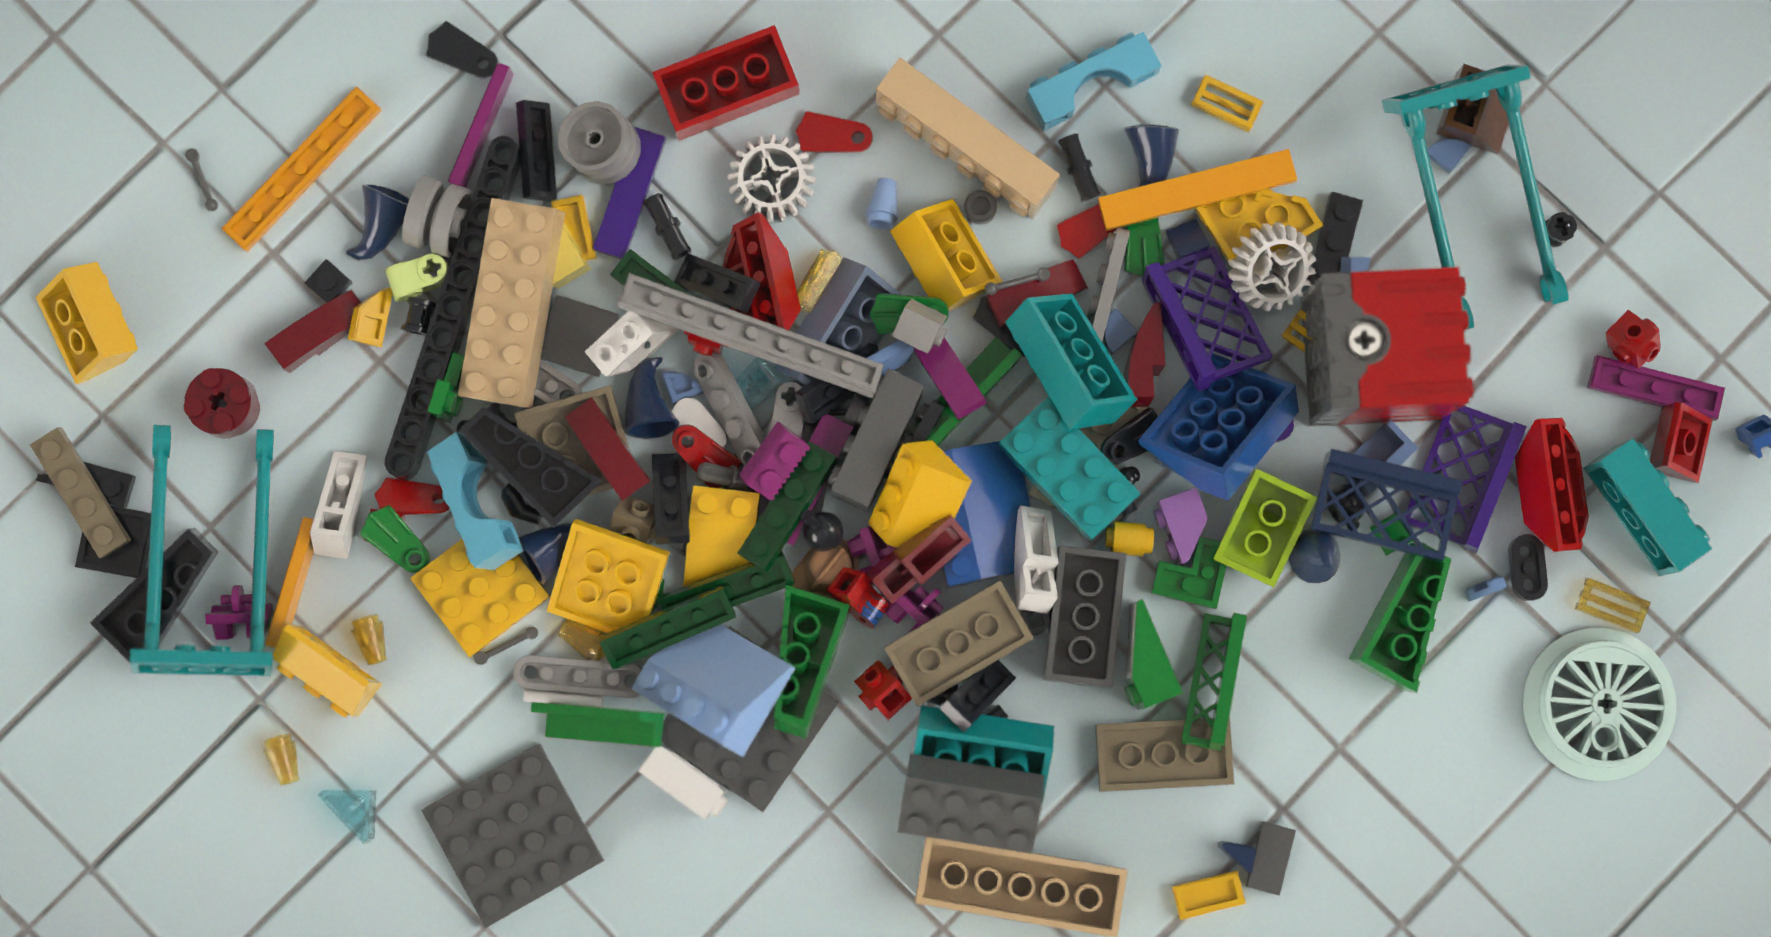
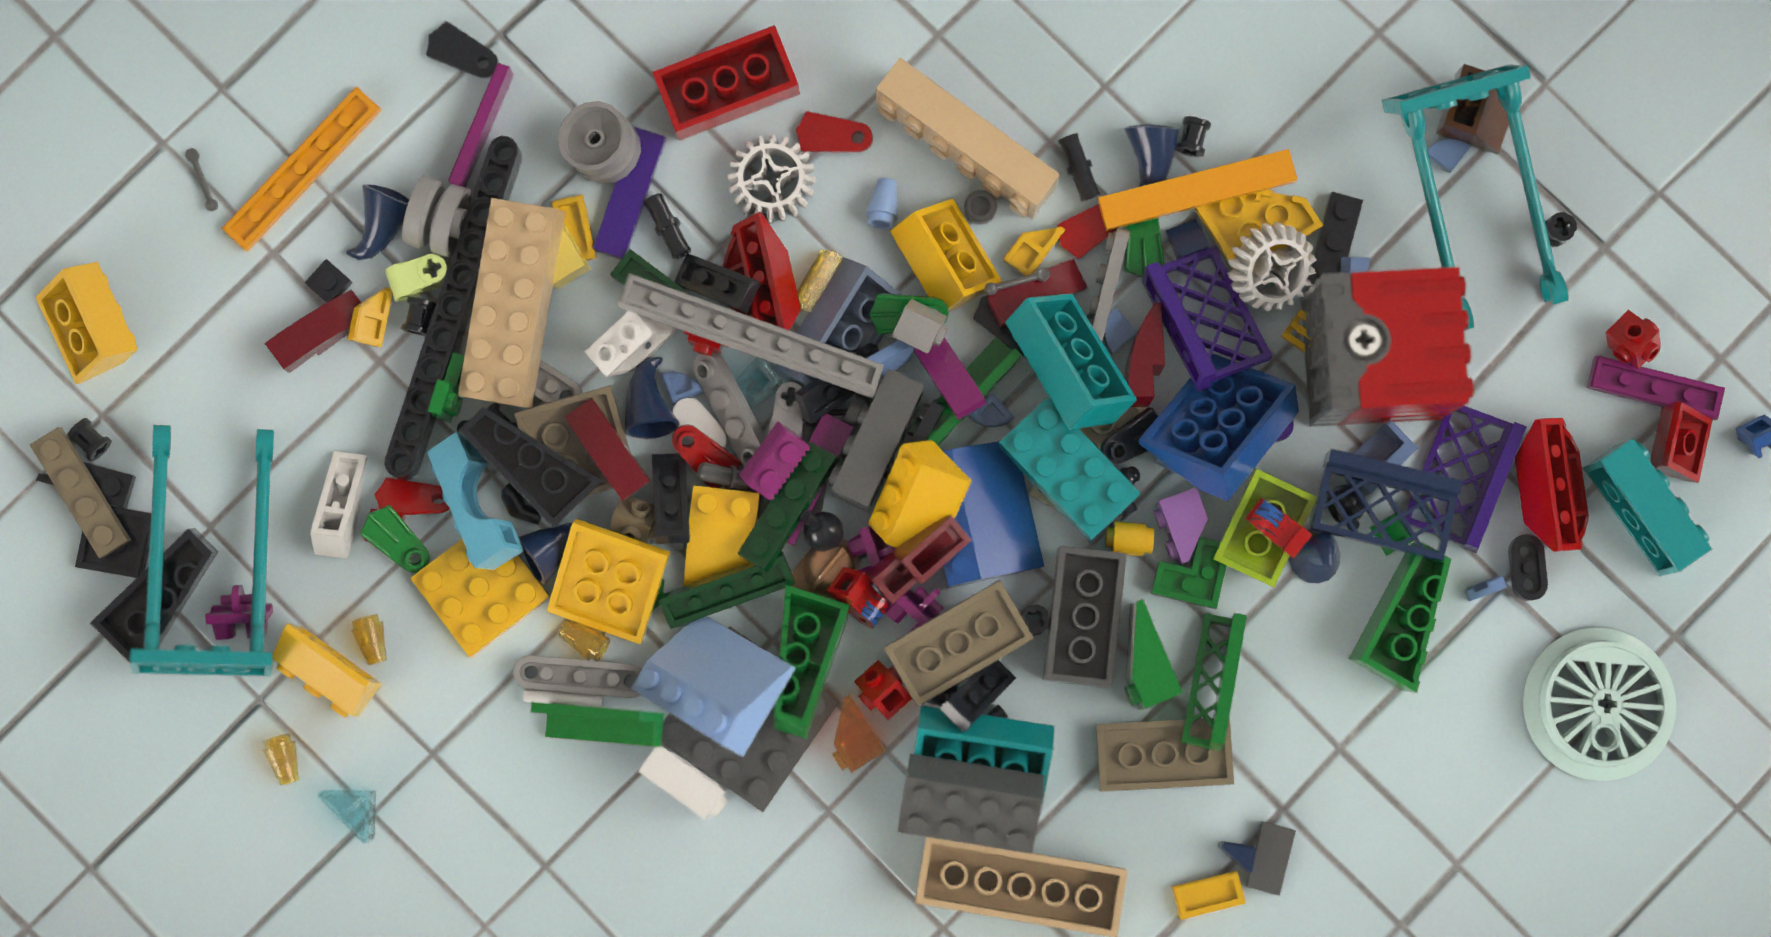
dark red brick [183,368,260,439] -> none
light orange tile [265,517,314,648] -> none
dark grey plate [421,744,605,928] -> none
dark grey hinge [474,626,538,665] -> none
black plate [516,100,557,202] -> none
dark grey tile [541,295,620,378] -> none
dark green plate [599,585,736,670] -> none
white slope [1014,506,1059,613] -> none
medium azure arch [1026,32,1162,132] -> none
yellow tile [1190,74,1264,133] -> none
clear yellow tile [1574,578,1651,634] -> none
none -> black bush [67,418,112,462]
none -> clear orange slope [832,694,885,773]
none -> medium blue tile [968,393,1015,427]
none -> yellow tile [1003,227,1065,276]
none -> black bush [1176,116,1211,157]
none -> red leg [1245,497,1313,559]

